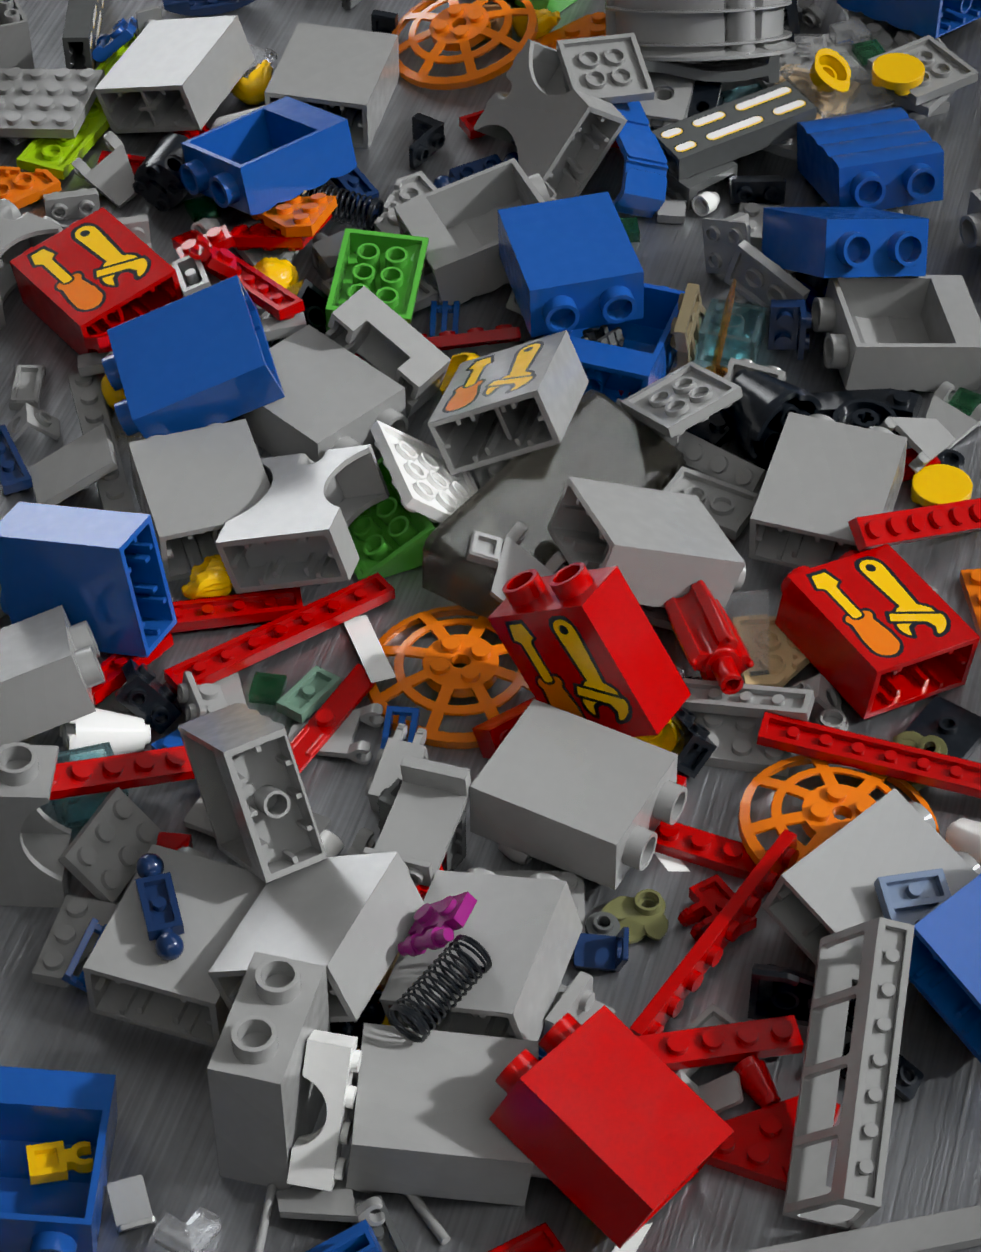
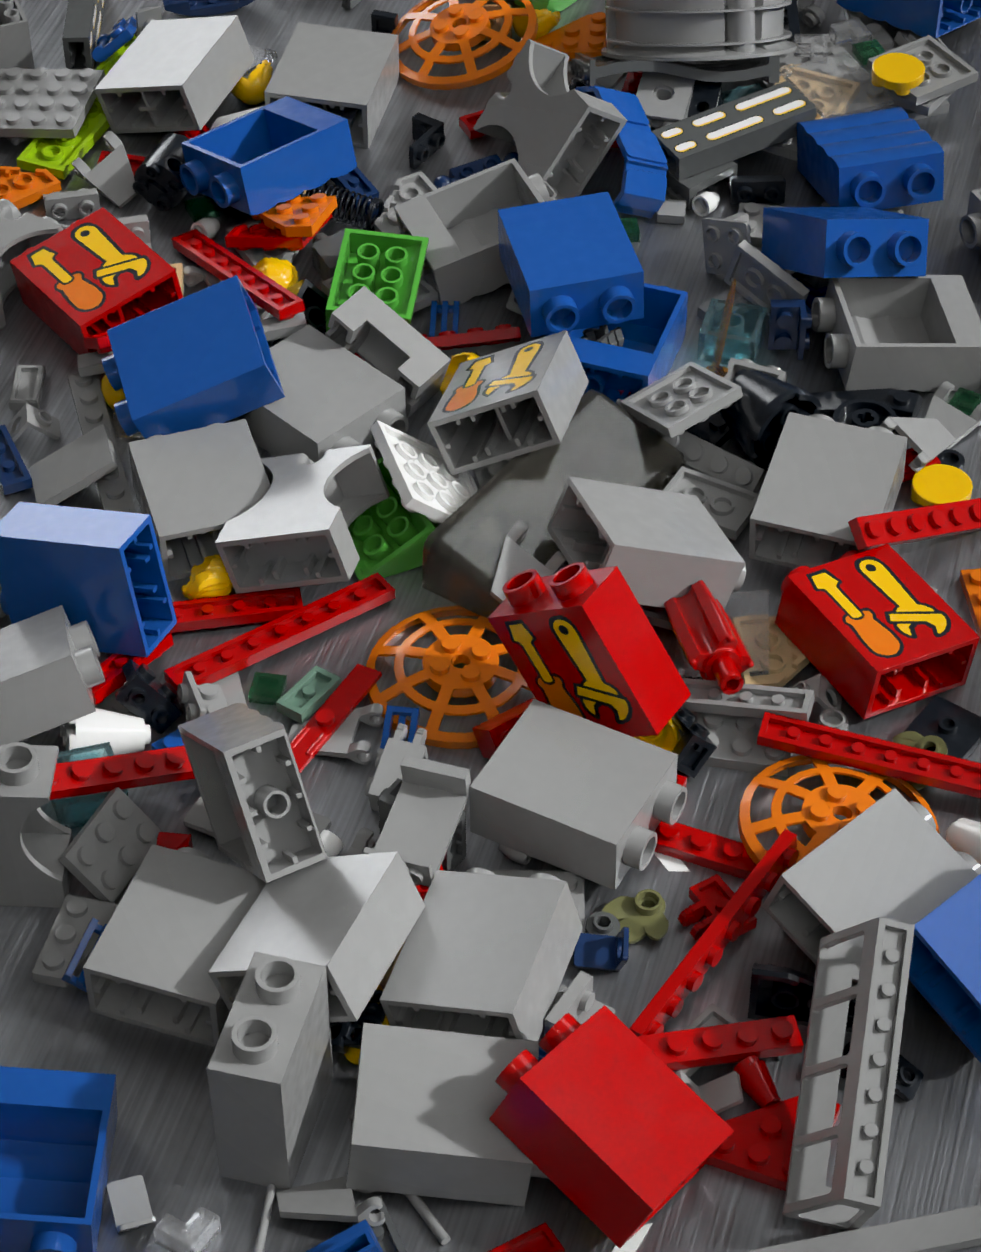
yellow plate [26,1140,93,1185] -> none
dark blue plate [135,853,184,961] -> none
light grey brick [171,255,212,297] -> none
plate [175,224,236,262] -> none
red plate [189,235,237,278] -> none
white arch [287,1029,362,1192] -> none
white sticker [343,615,396,683] -> none
black piece [388,935,492,1043] -> none
magenta plate [398,892,477,957] -> none
light grey tile [466,530,503,569] -> none
light grey plate [556,33,655,104] -> none
dark tan plate [670,283,707,372] -> none
yellow piece [809,48,851,93] -> none
sand blue wing [874,868,951,925] -> none

